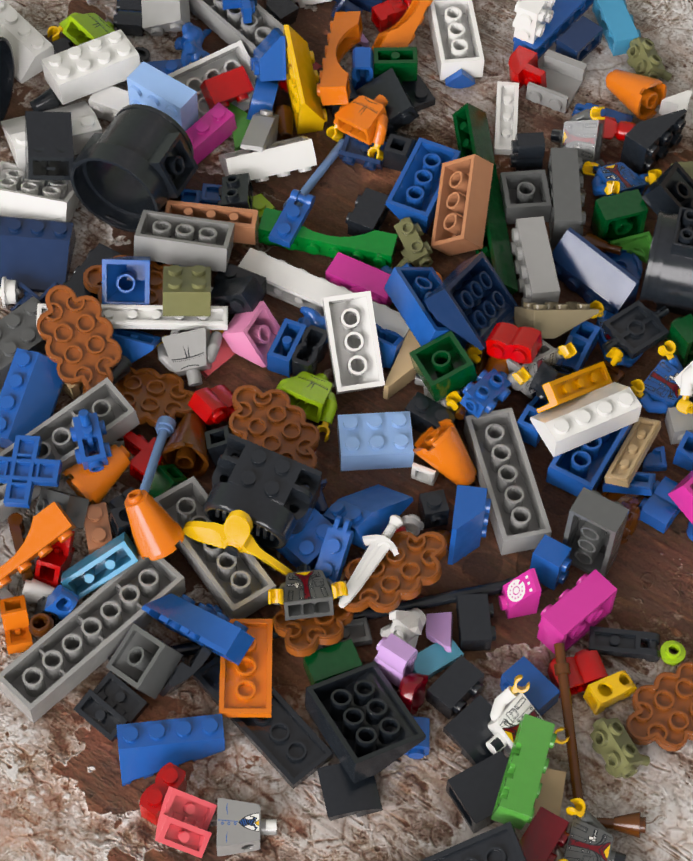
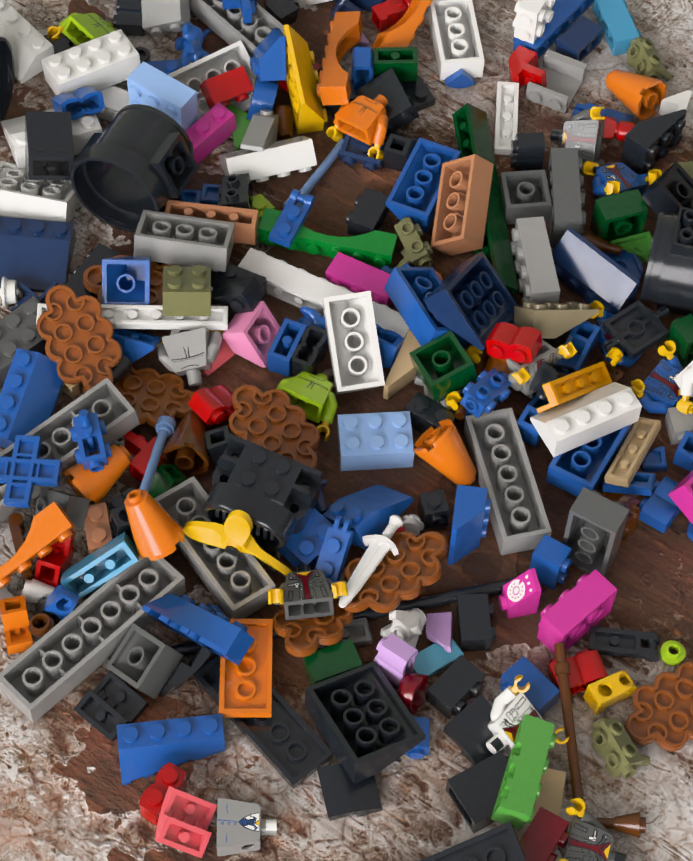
black cone [30,88,62,111] -> none
white slope [411,462,439,486] -> none
none -> blue brick [52,86,105,120]

